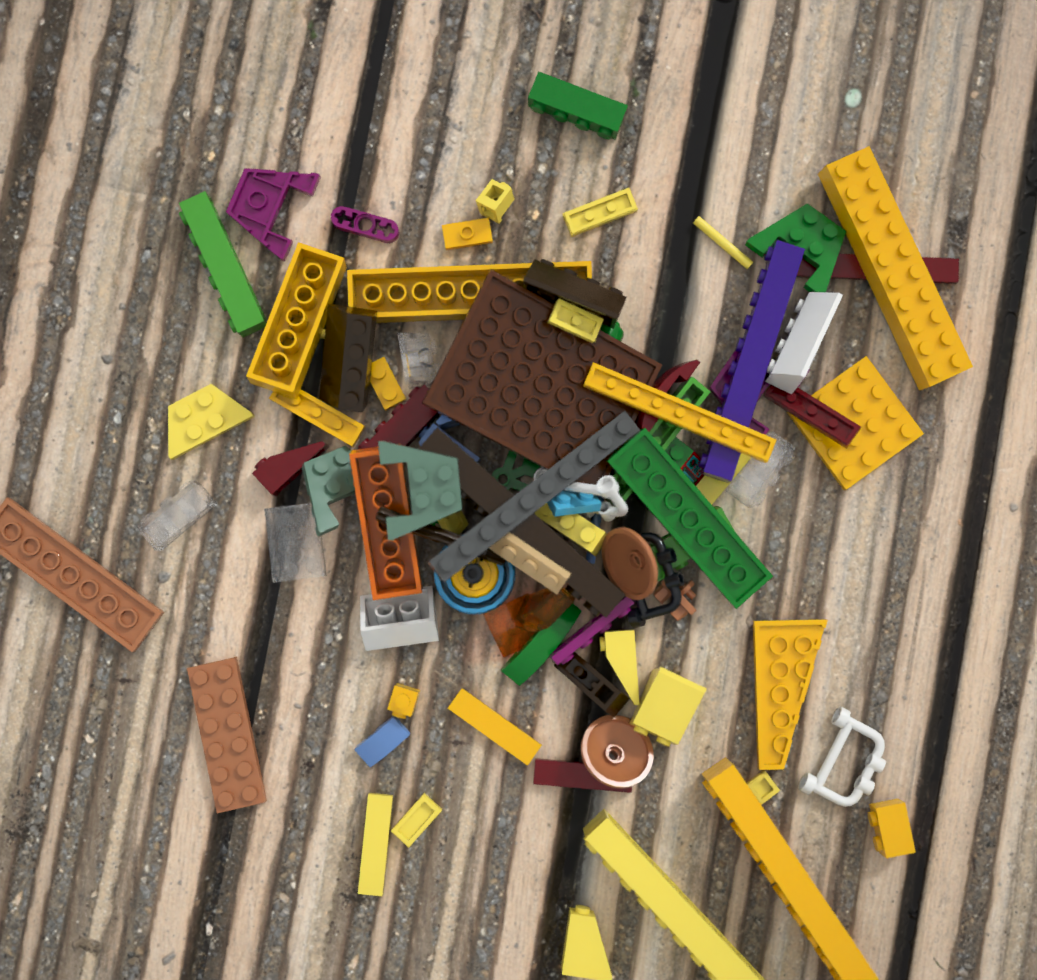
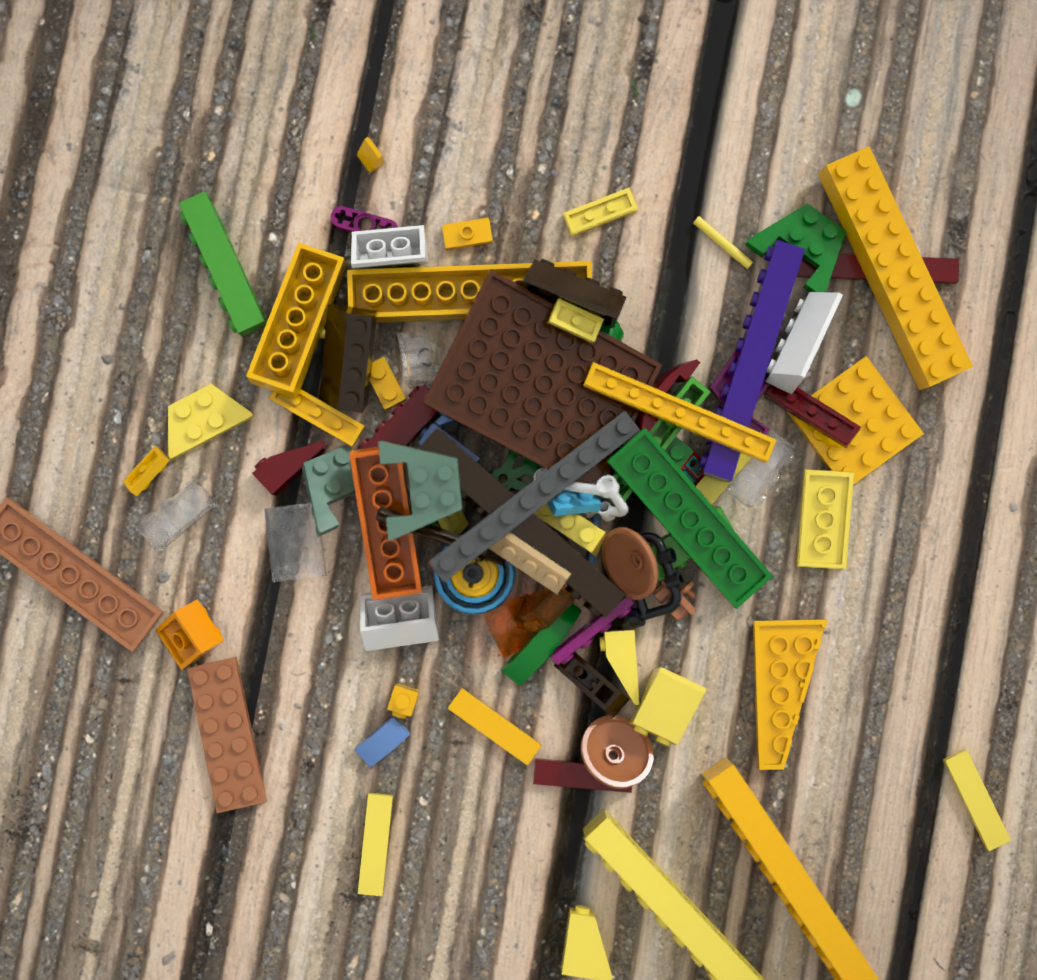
magenta wing [226,168,321,262] -> none
light yellow tile [391,793,442,848] -> none
light yellow brick [475,179,515,224] -> none
green brick [528,71,628,140] -> none
light yellow tile [746,770,780,805] -> none
white bar [798,706,886,807] -> none
yellow brick [868,798,916,858] -> none
none -> yellow plate [122,446,170,496]
none -> light orange slope [155,599,224,671]
none -> white slope [351,225,428,270]
none -> yellow slope [357,137,384,173]
none -> light yellow tile [796,469,854,570]
none -> light yellow tile [942,749,1011,851]

